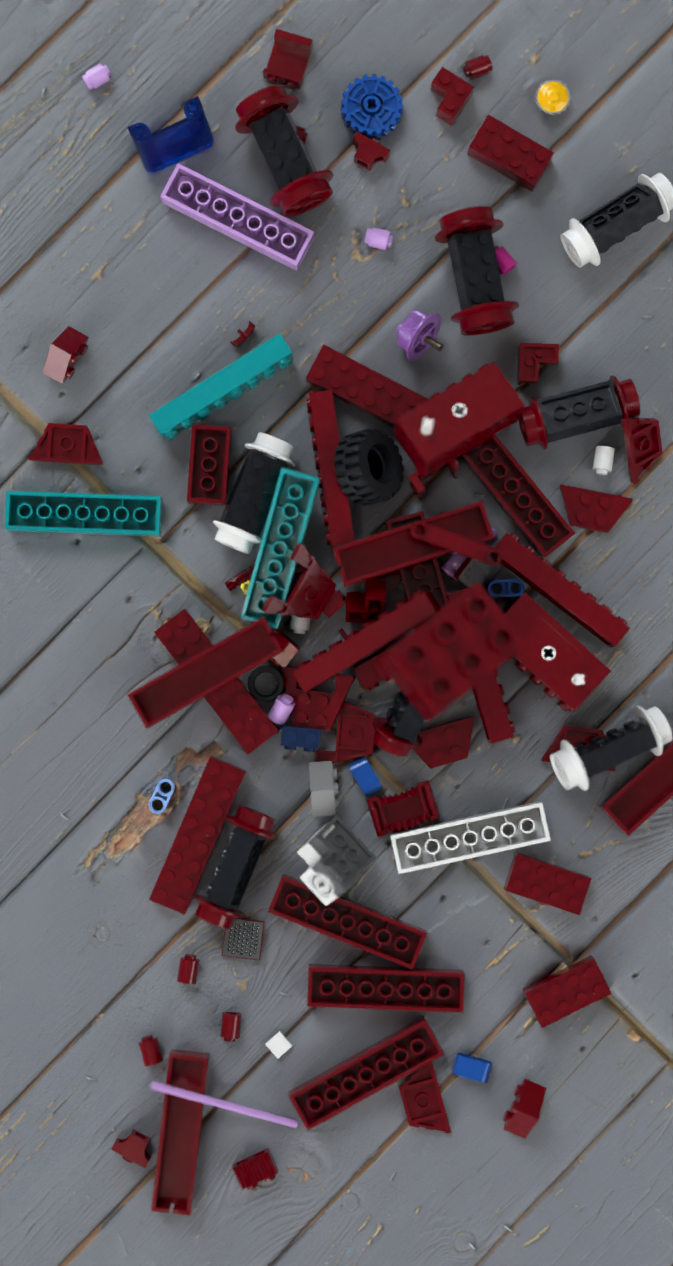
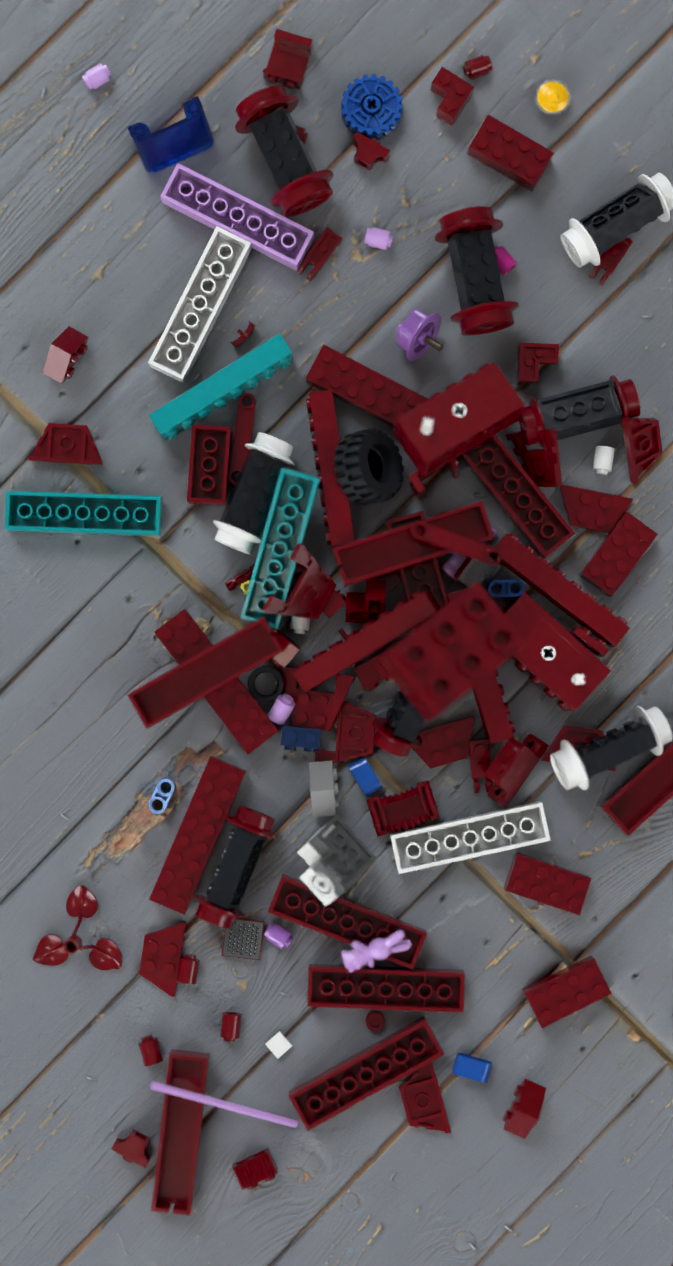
none -> dark red plant [33,885,122,970]
none -> dark red wing [139,922,186,997]
none -> white brick [148,226,252,384]
none -> dark red piece [228,393,256,485]
none -> medium lavender brick [263,922,293,949]
none -> dark red hinge [297,227,342,281]
none -> lavender animal [341,930,412,972]
none -> dark red tile [366,1011,385,1031]
none -> dark red hinge [468,738,491,793]
none -> dark red brick [486,734,549,809]
none -> dark red wing [505,429,562,487]
none -> dark red plate [569,626,609,657]
none -> dark red brick [578,512,658,597]
none -> dark red hinge [589,237,633,286]

